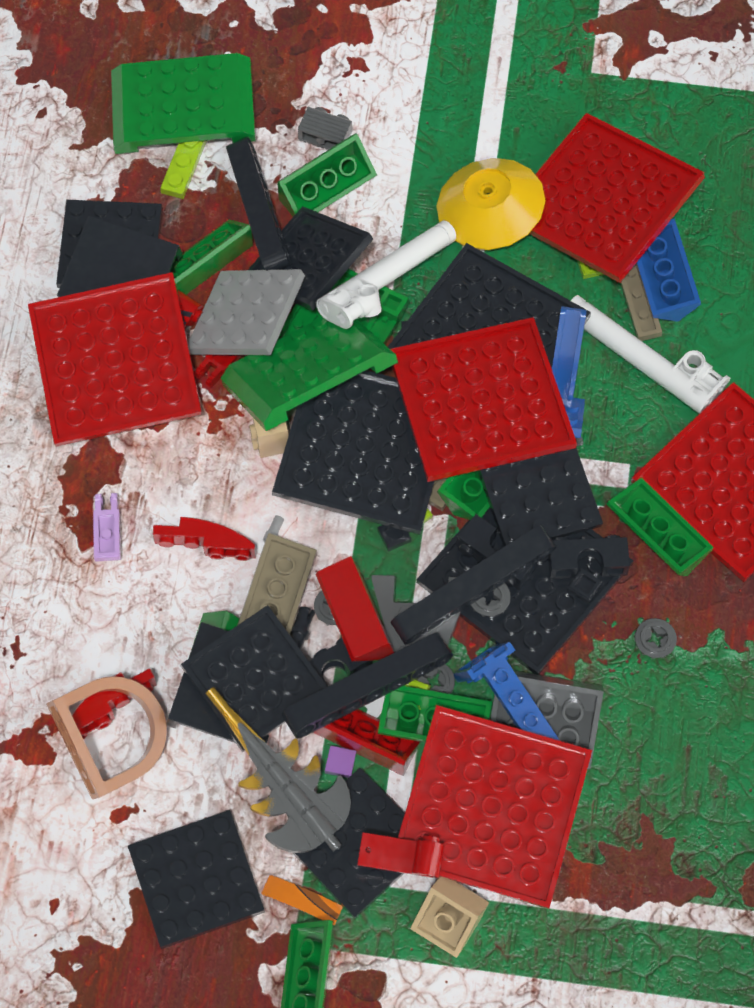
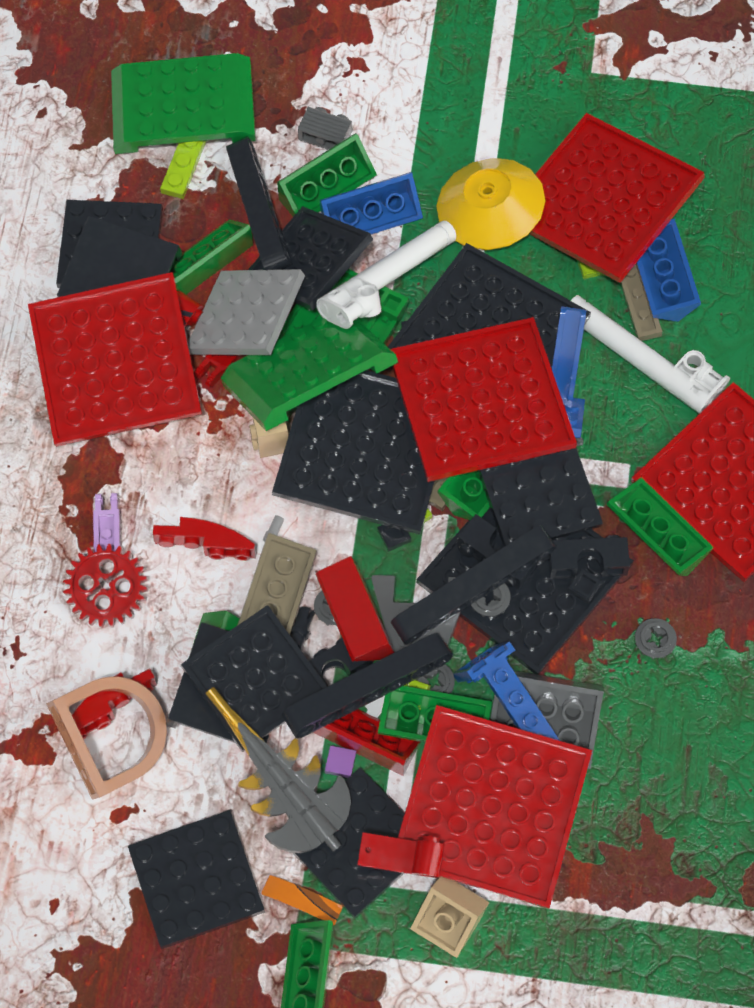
none -> red gear [63,544,148,628]
none -> blue slope [320,172,423,234]

